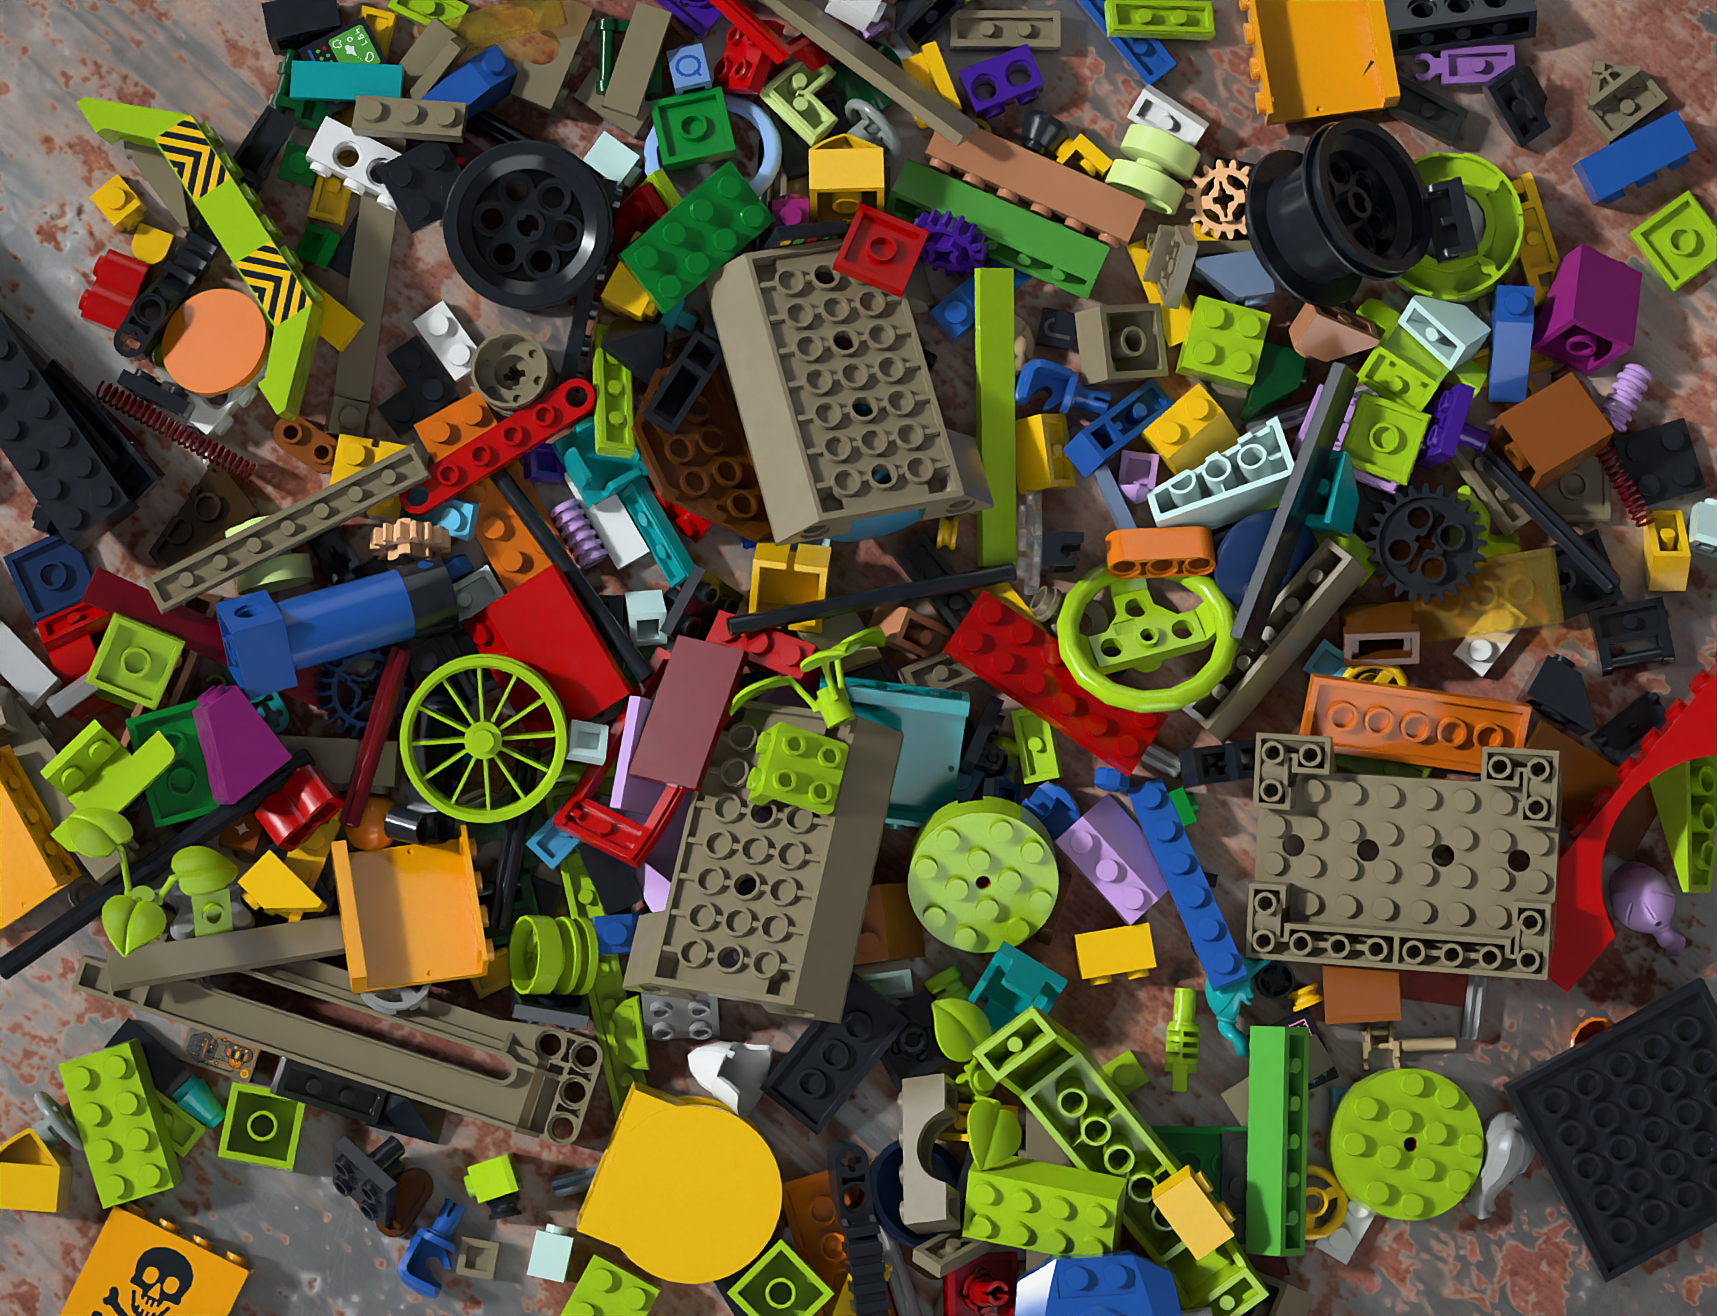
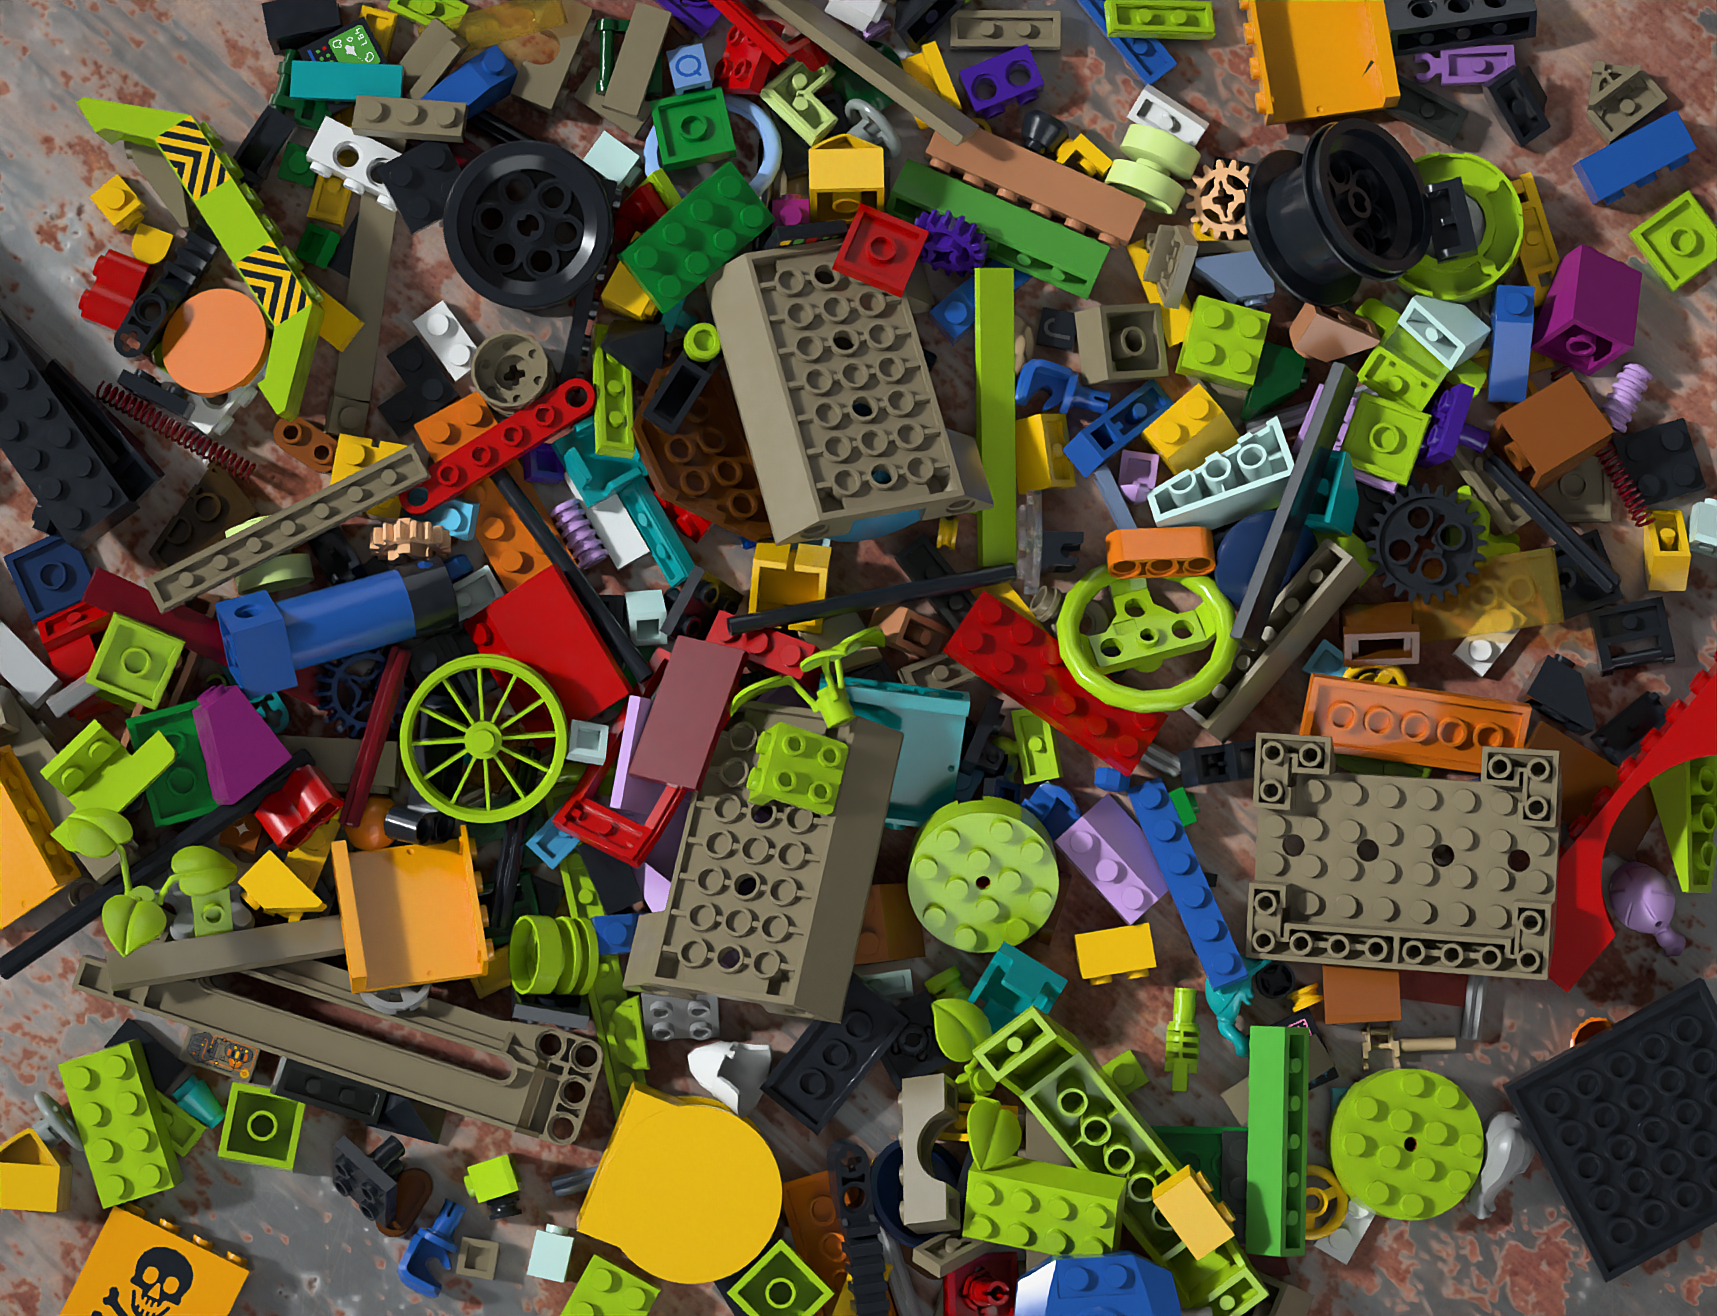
none -> lime tile [684,323,721,362]

